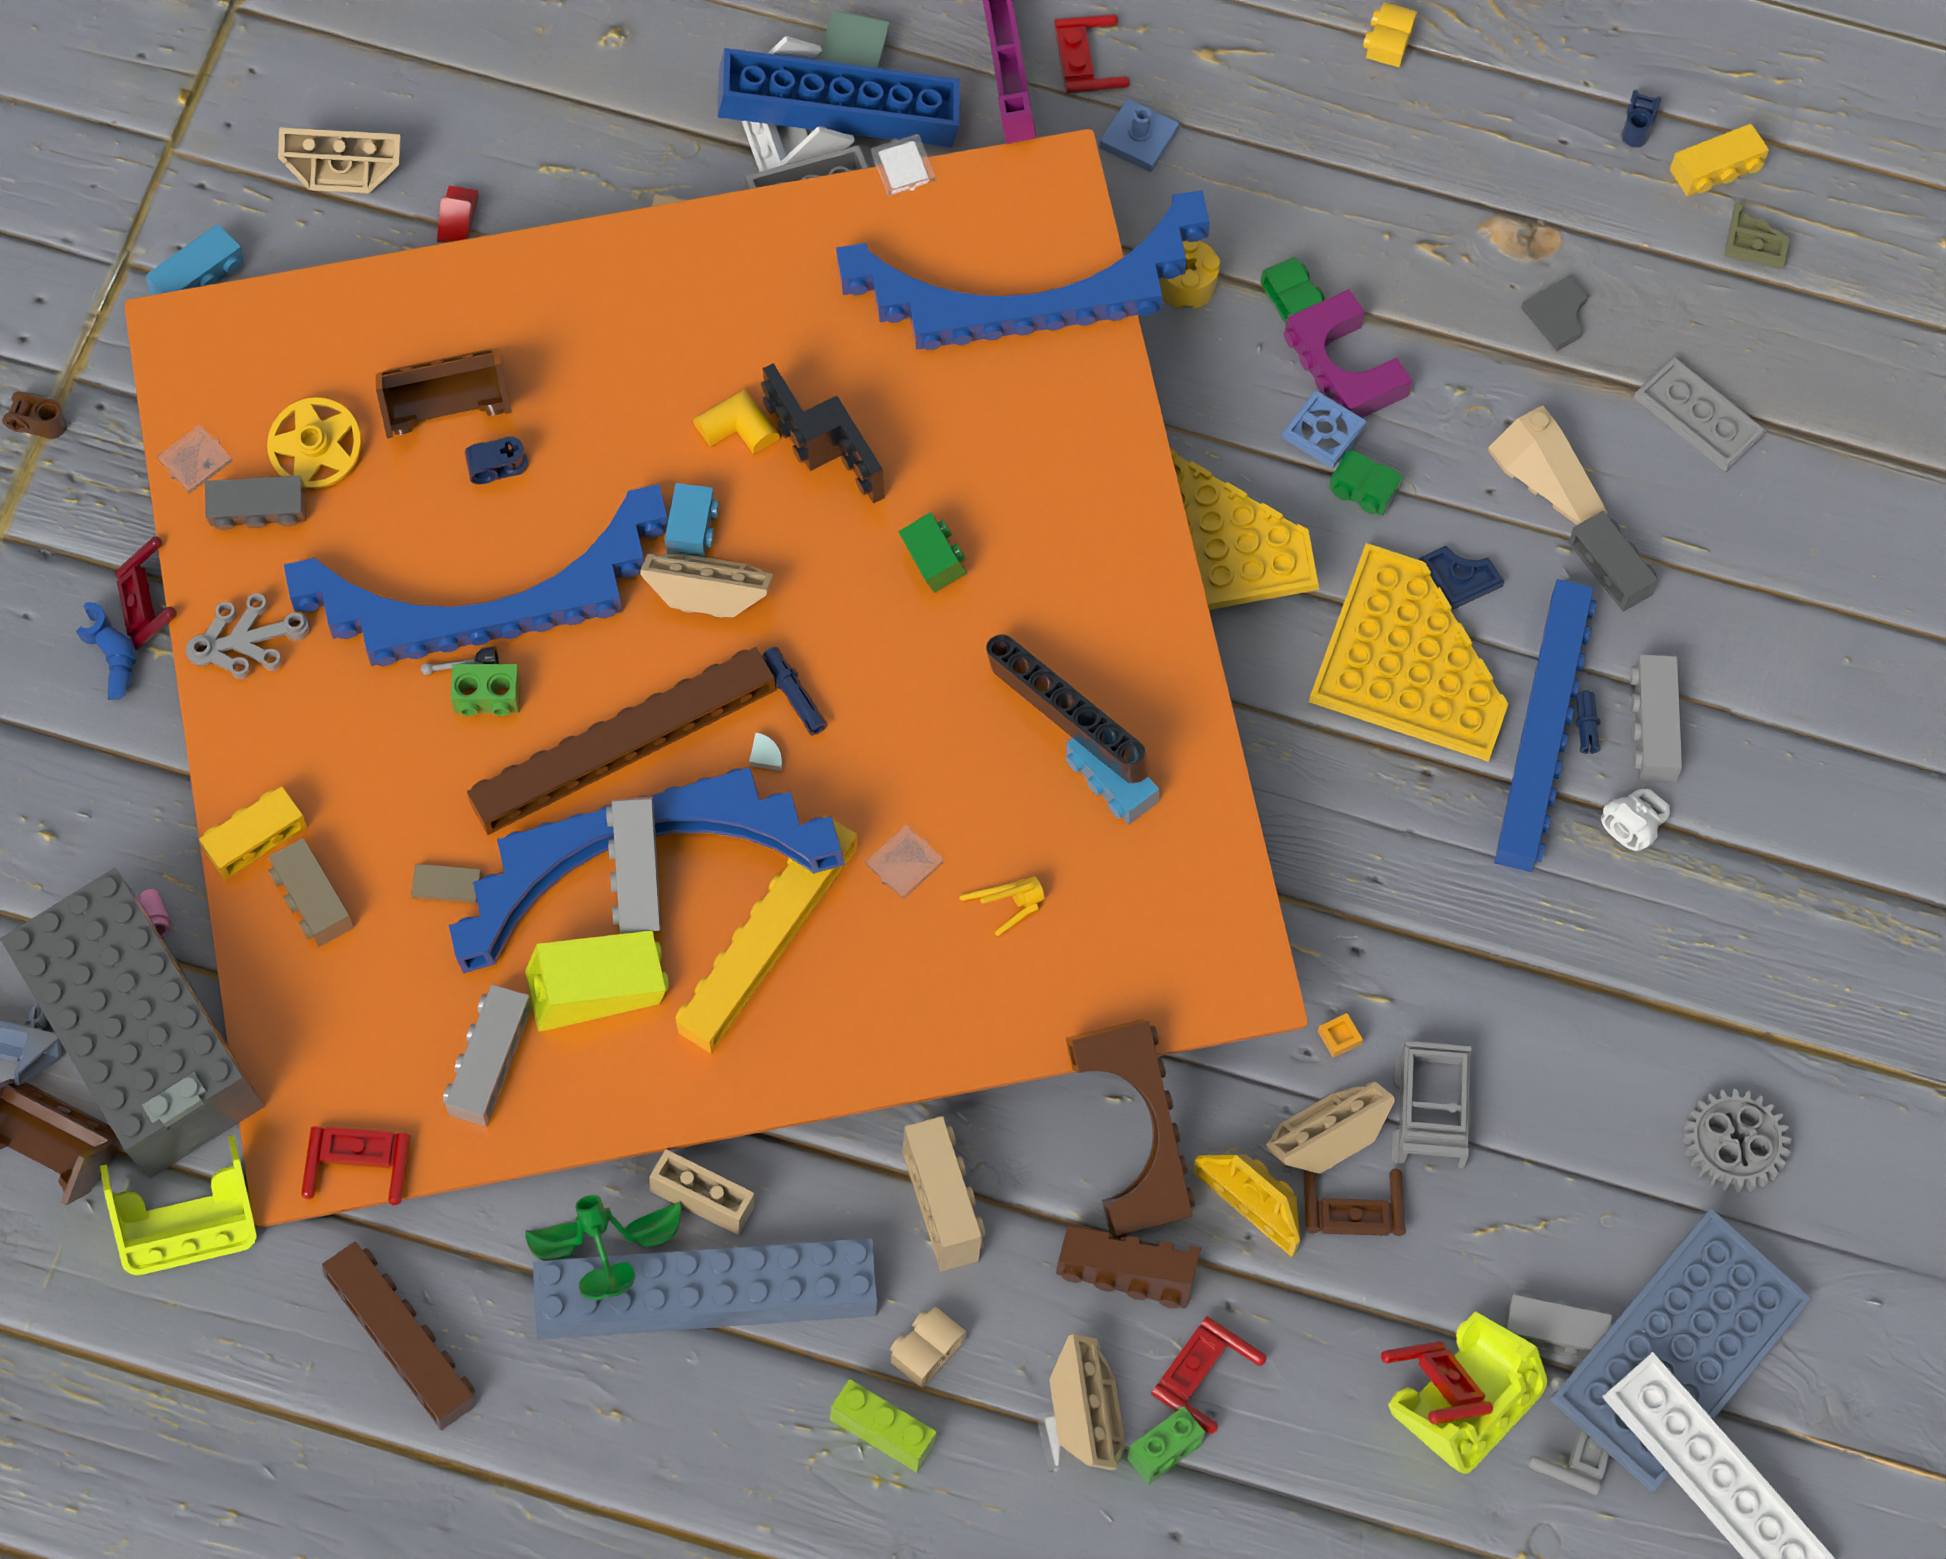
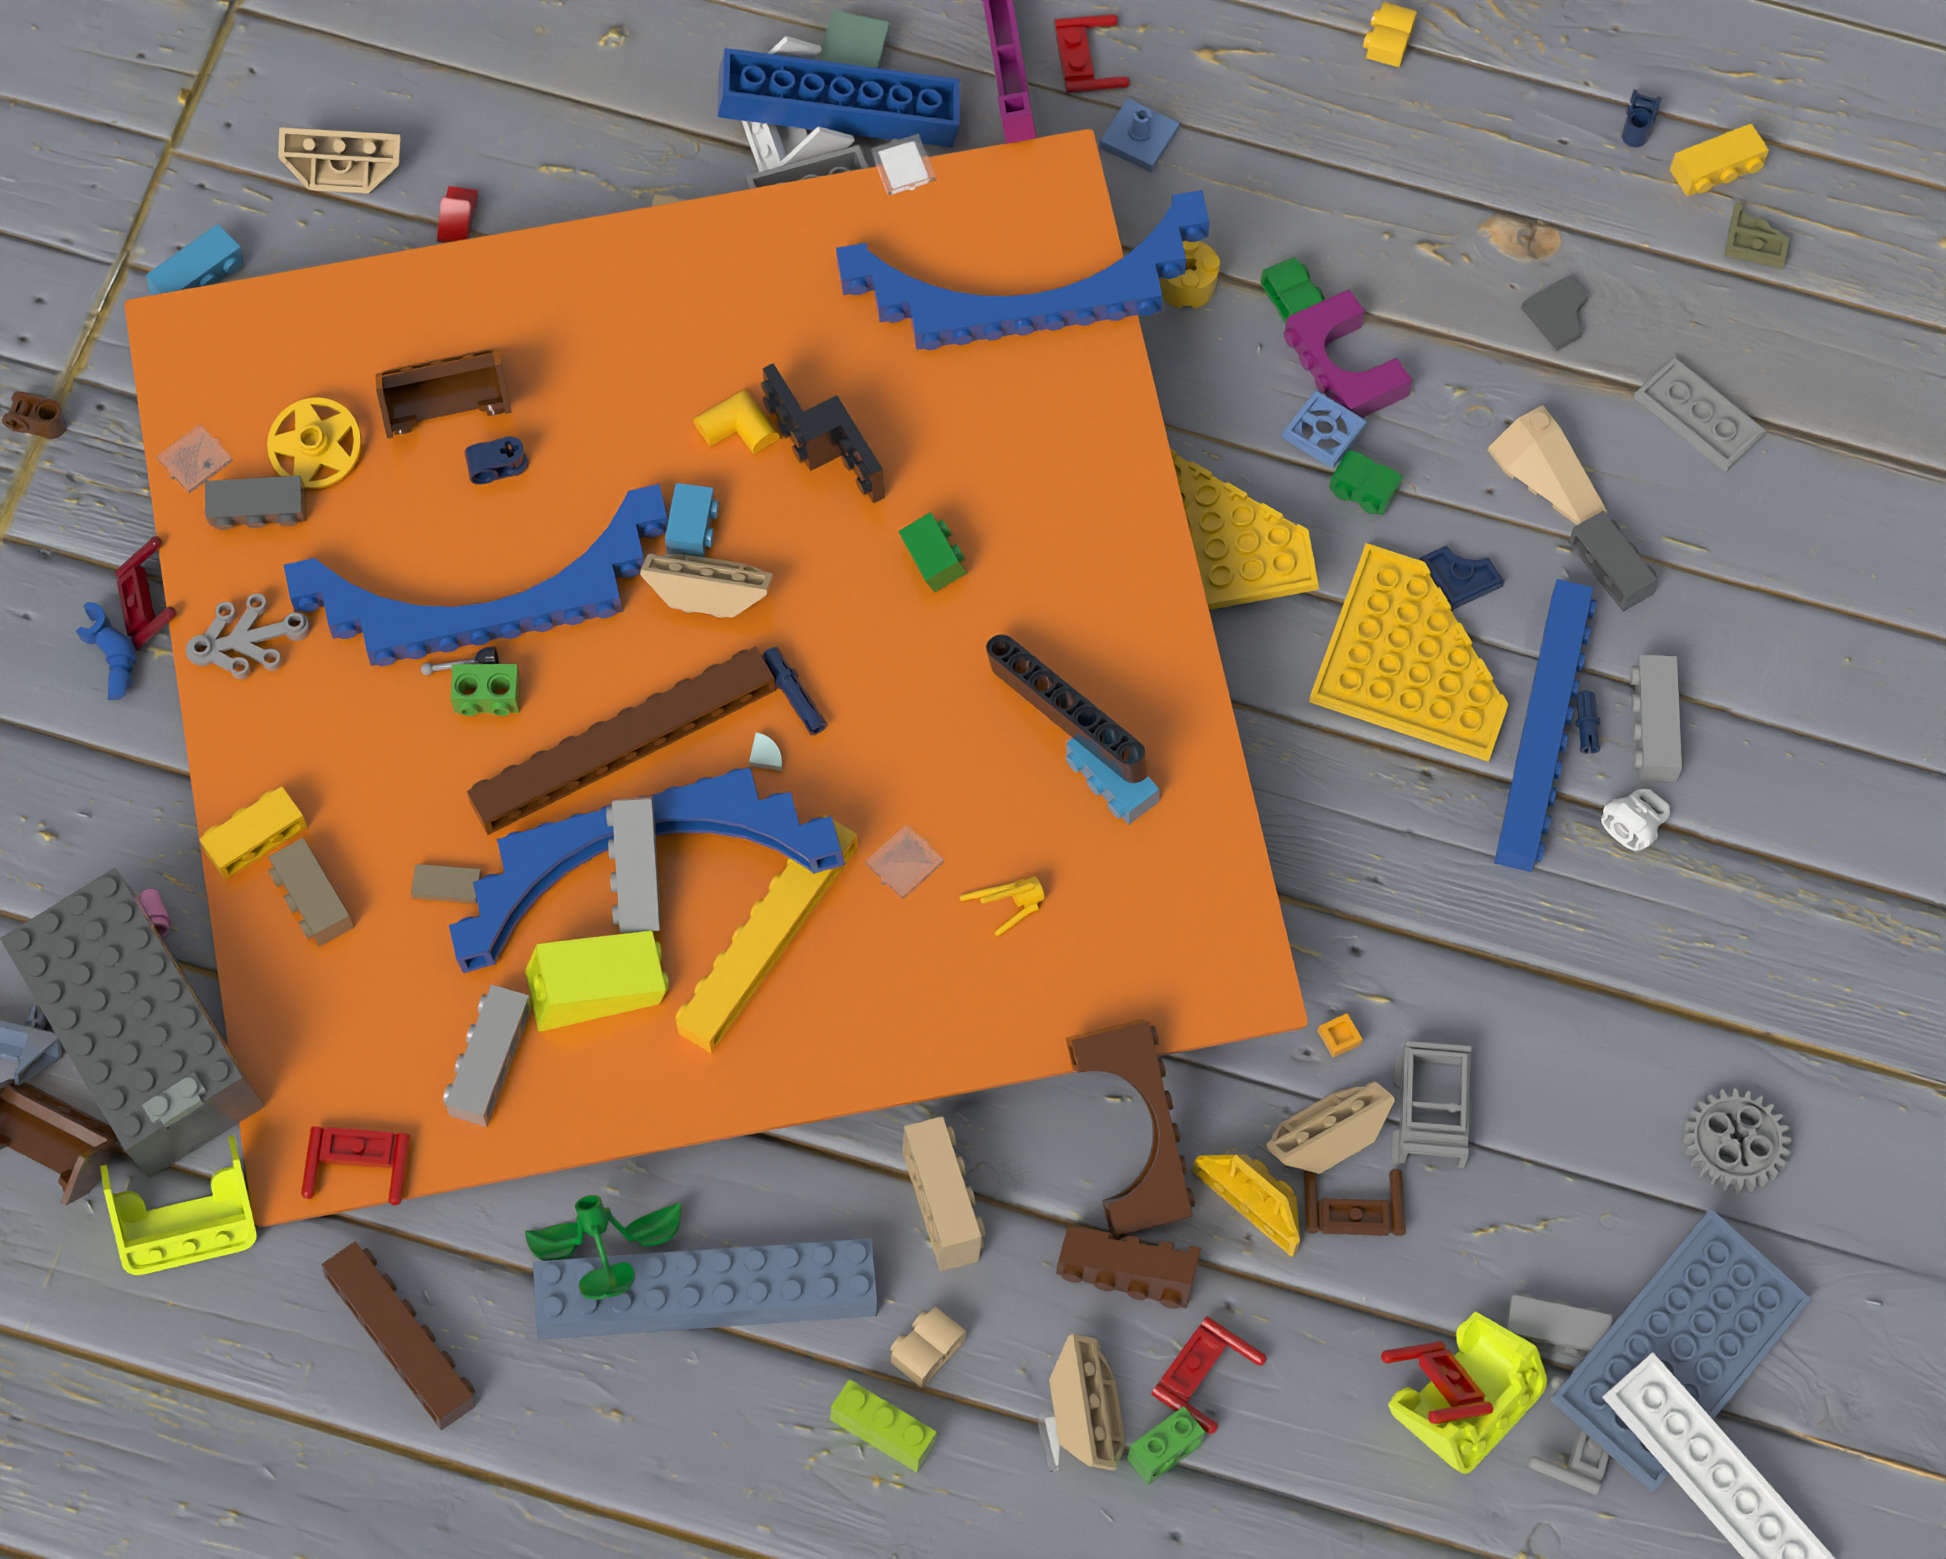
tan brick [649,1149,755,1236] -> none

